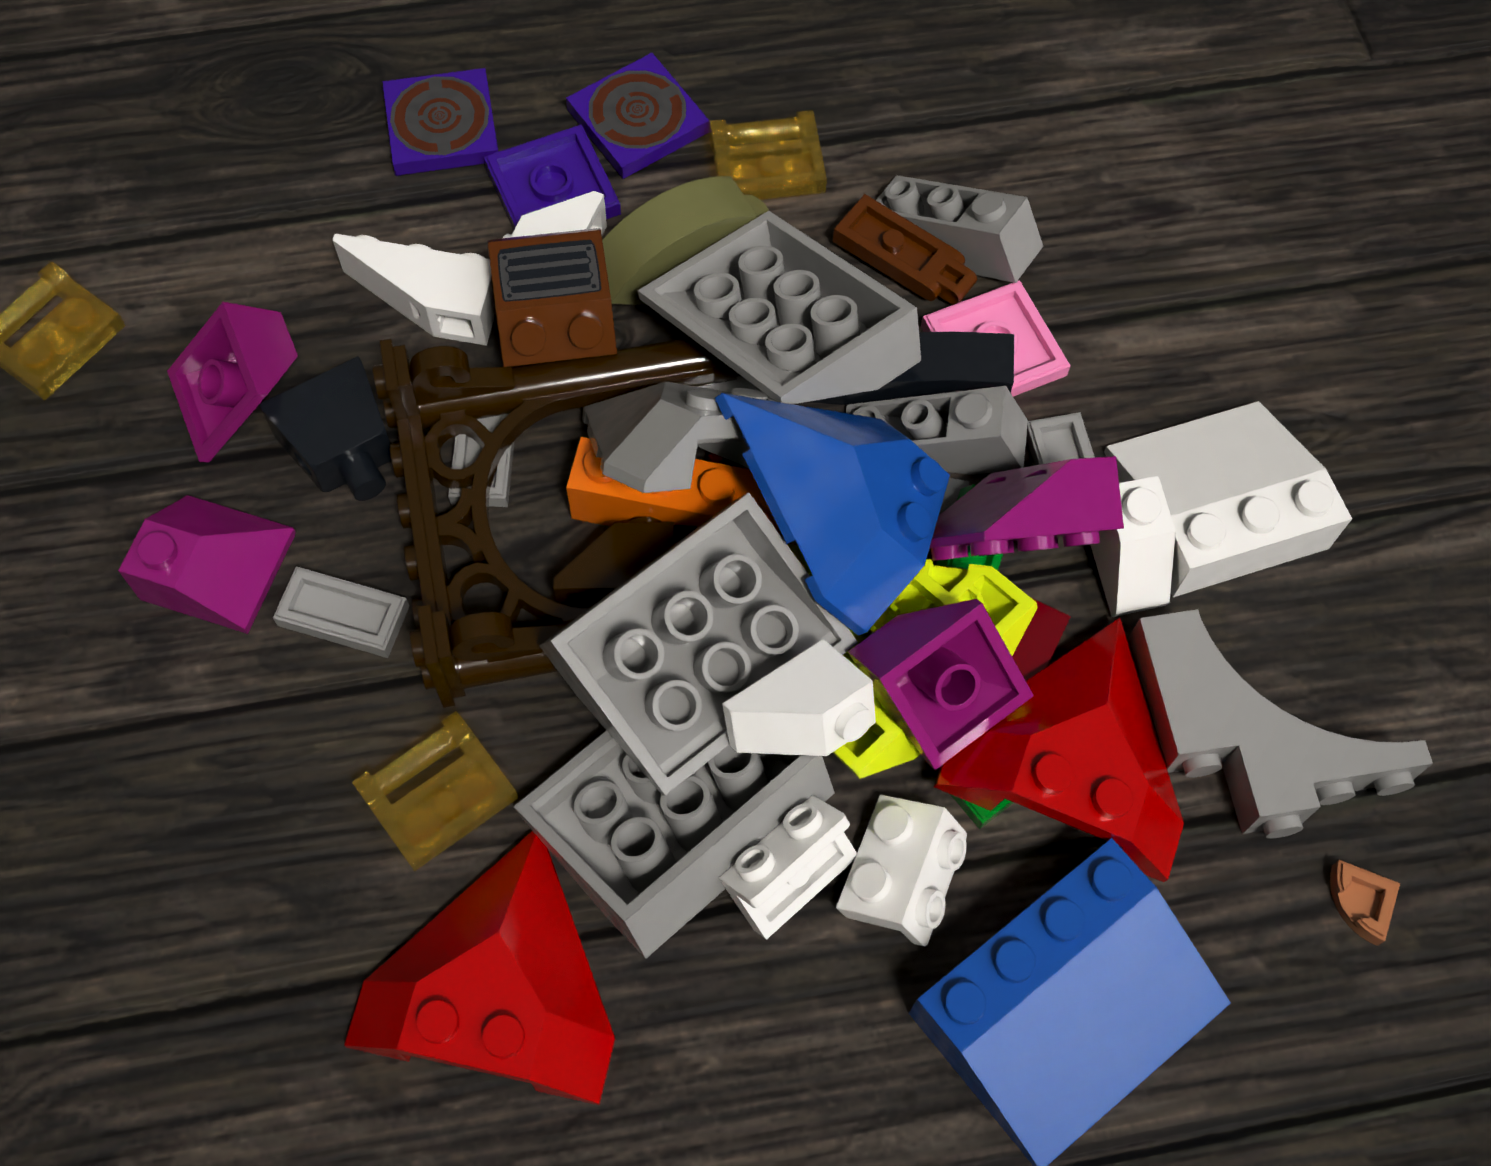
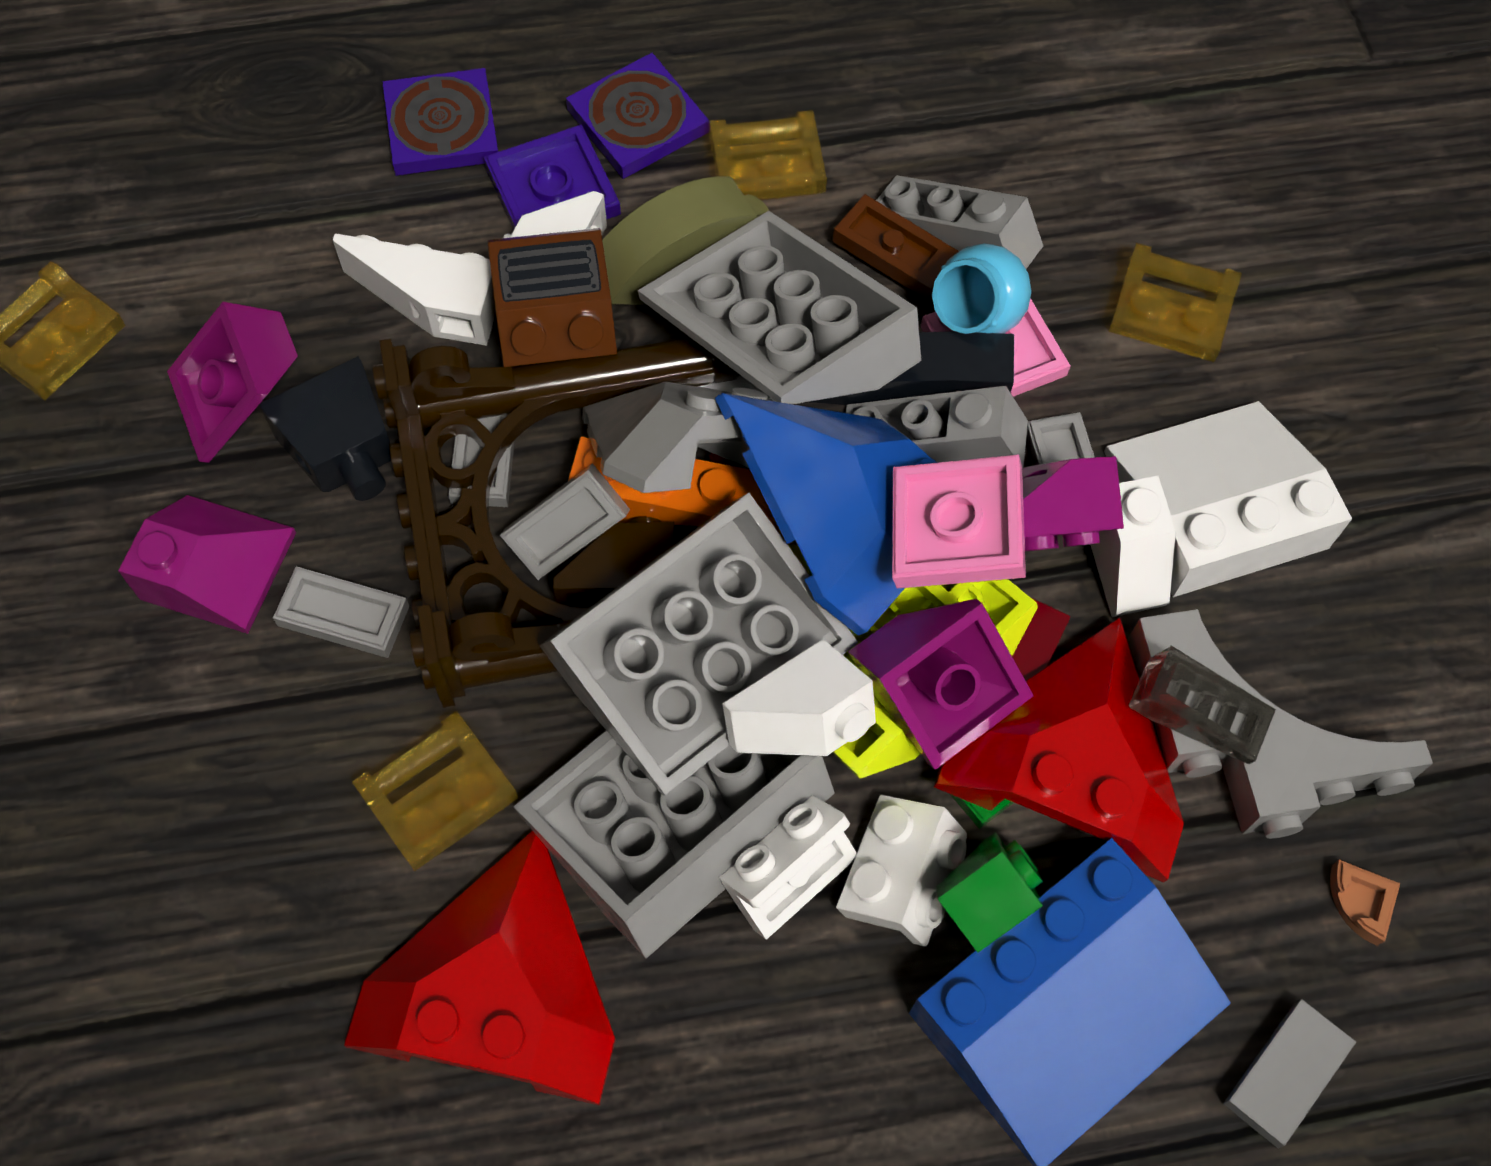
none -> light grey tile [500,463,630,580]
none -> bright pink tile [892,454,1026,588]
none -> medium azure piece [932,243,1032,334]
none -> green slope [936,832,1043,953]
none -> clear yellow plate [1109,243,1241,362]
none -> clear smoke slope [1129,645,1276,764]
none -> light grey tile [1223,999,1356,1148]

